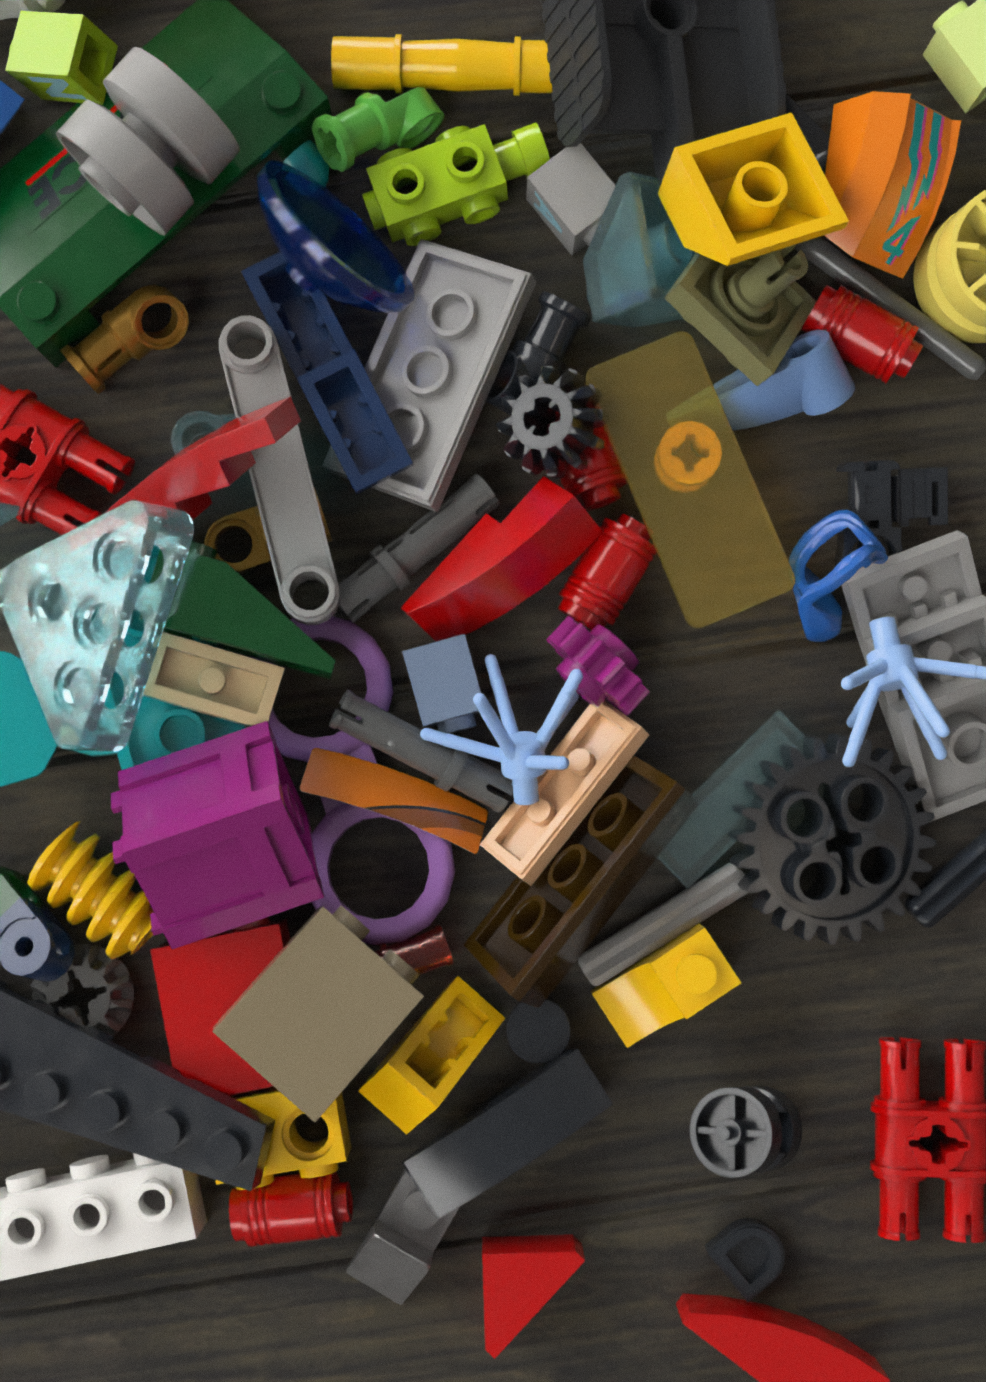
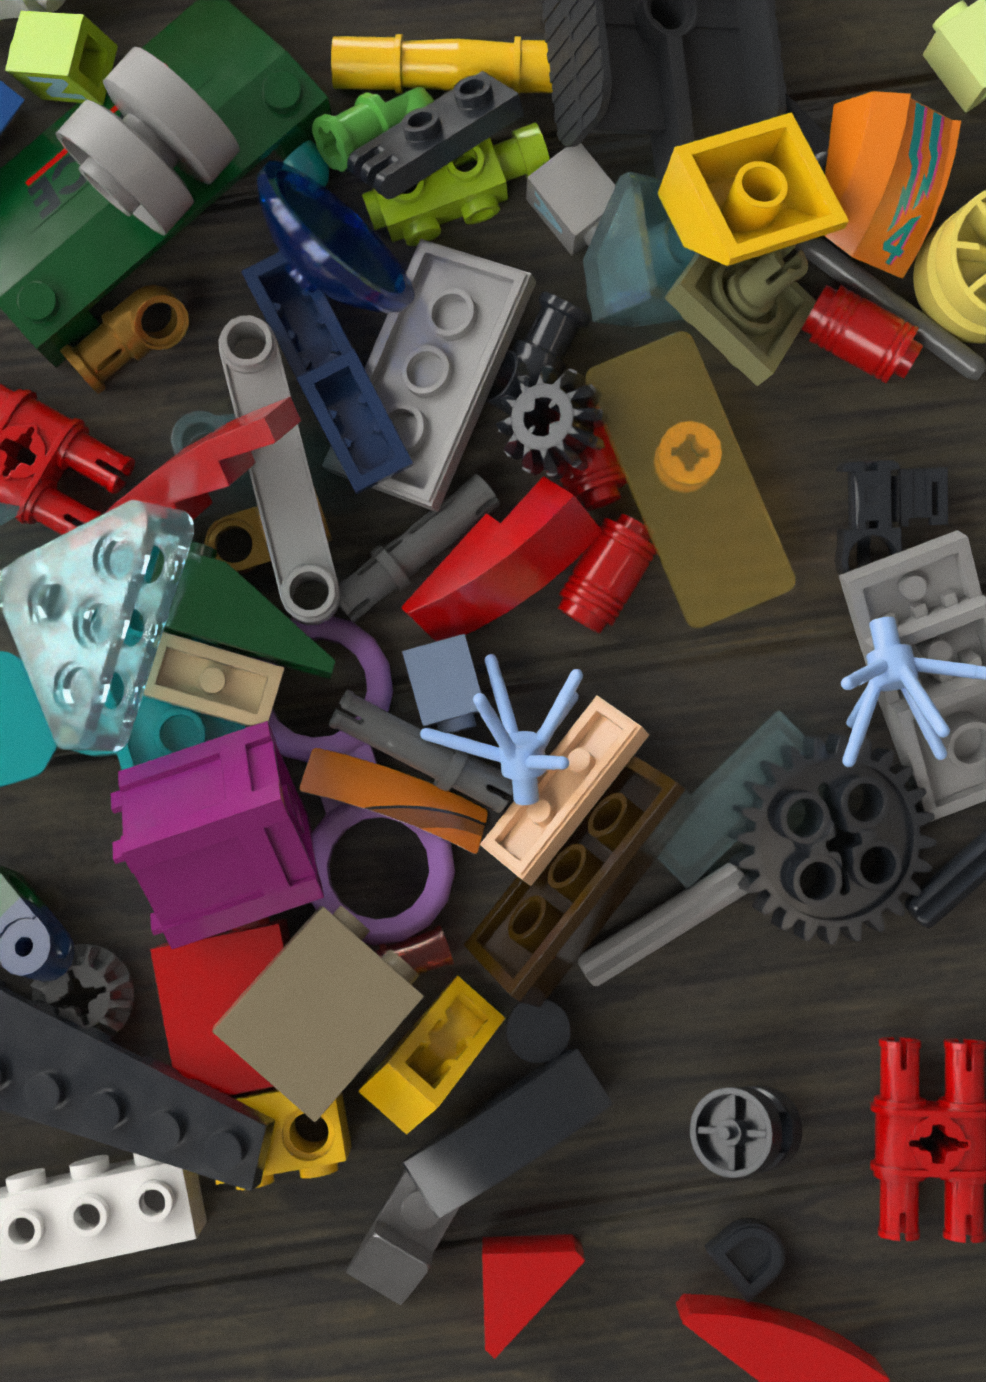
yellow piece [27,821,154,959] -> none
red head [229,1172,353,1247] -> none
magenta gear [546,616,650,716] -> none
yellow arch [591,923,741,1048] -> none
medium blue piece [665,330,855,432] -> none
blue piece [787,510,888,642] -> none
none -> black hinge [347,71,524,199]

